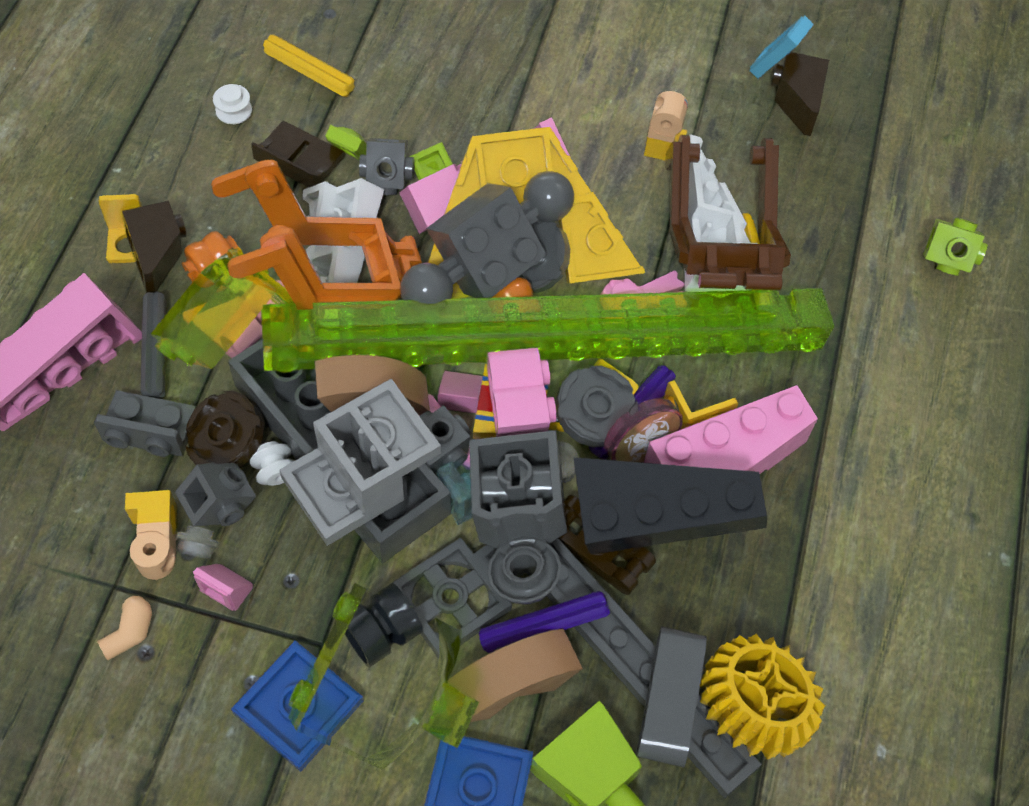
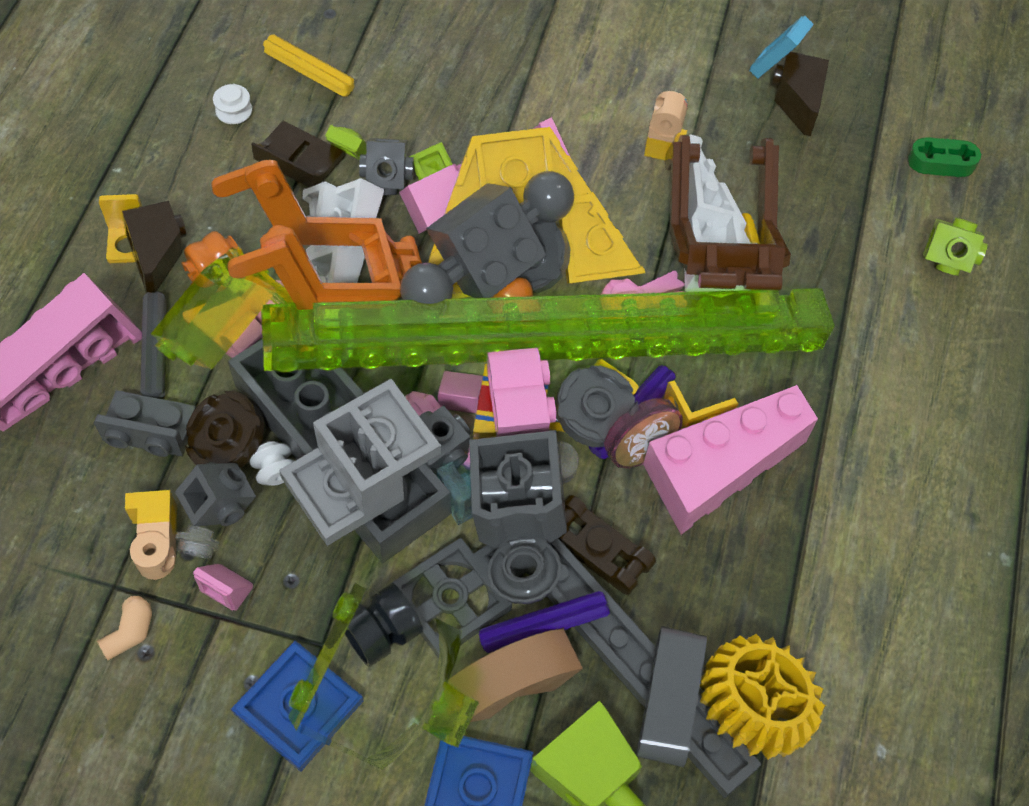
medium nougat brick [315,355,430,416] -> none
black wedge [573,457,767,555] -> none
none -> green beam [907,137,981,177]

